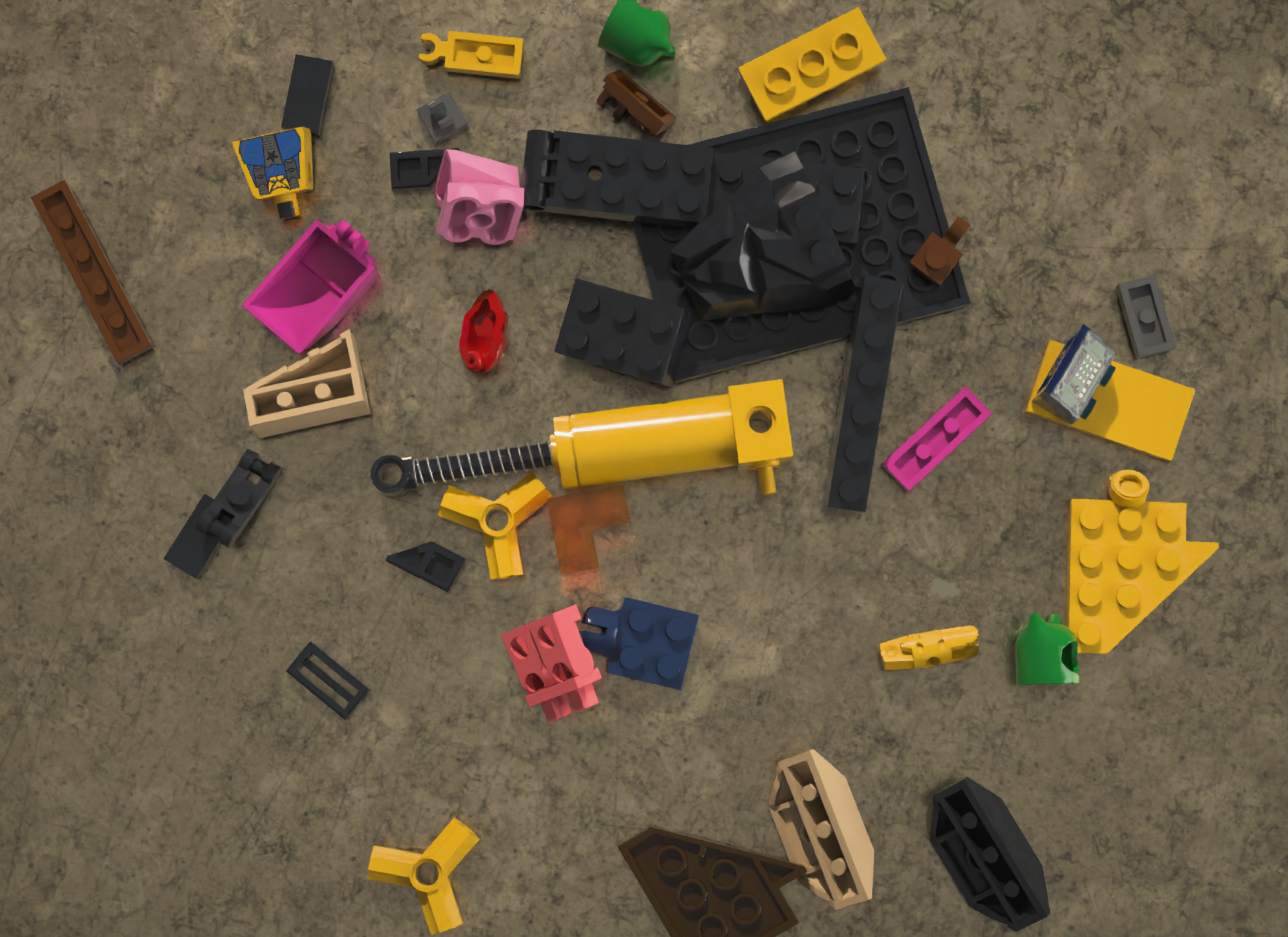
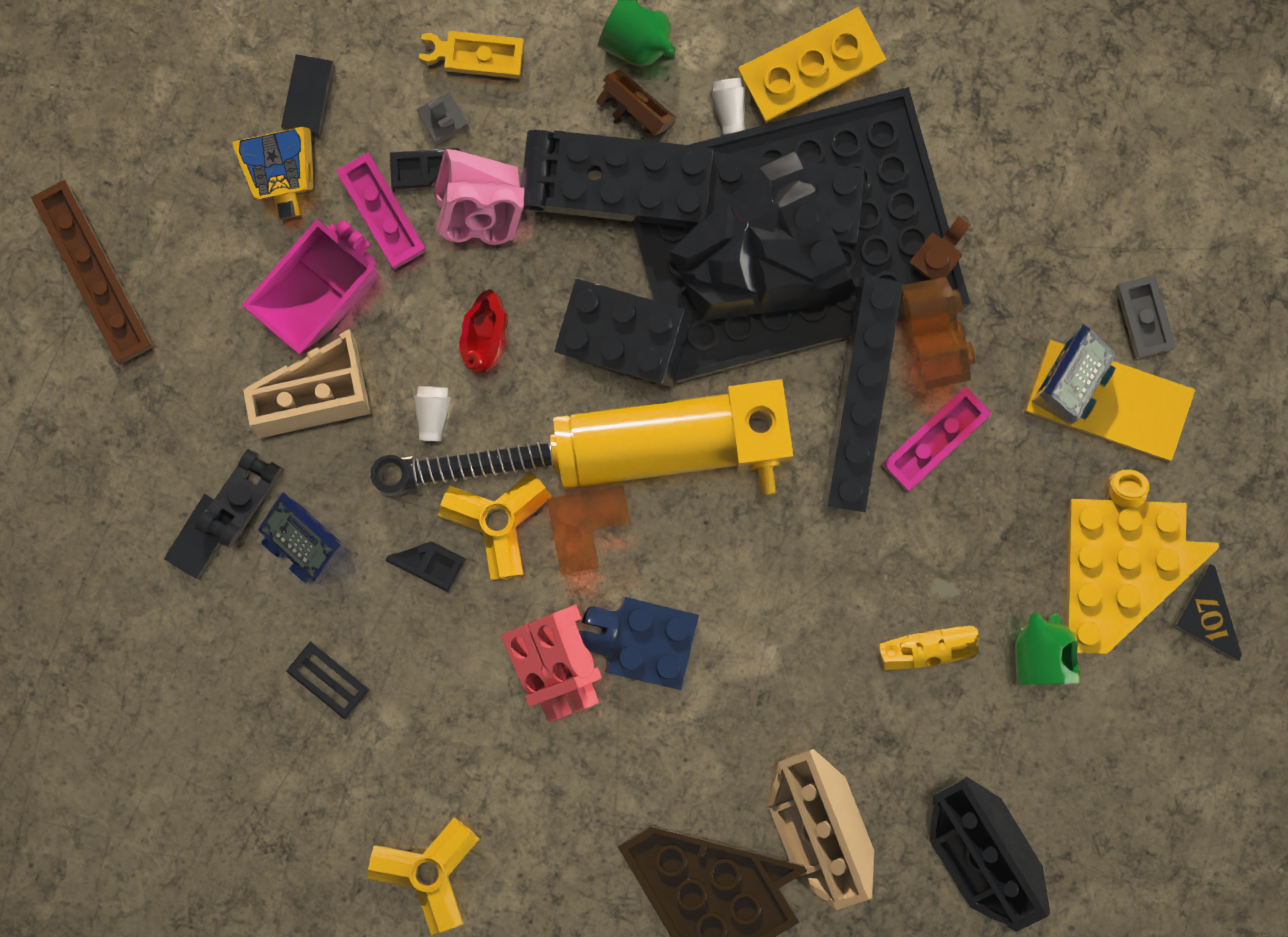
none -> slope [258,492,350,584]
none -> dark pink plate [336,152,426,270]
none -> white cone [413,386,451,441]
none -> white cone [710,78,747,135]
none -> clear orange brick [901,277,975,390]
none -> black tile [1174,564,1242,661]

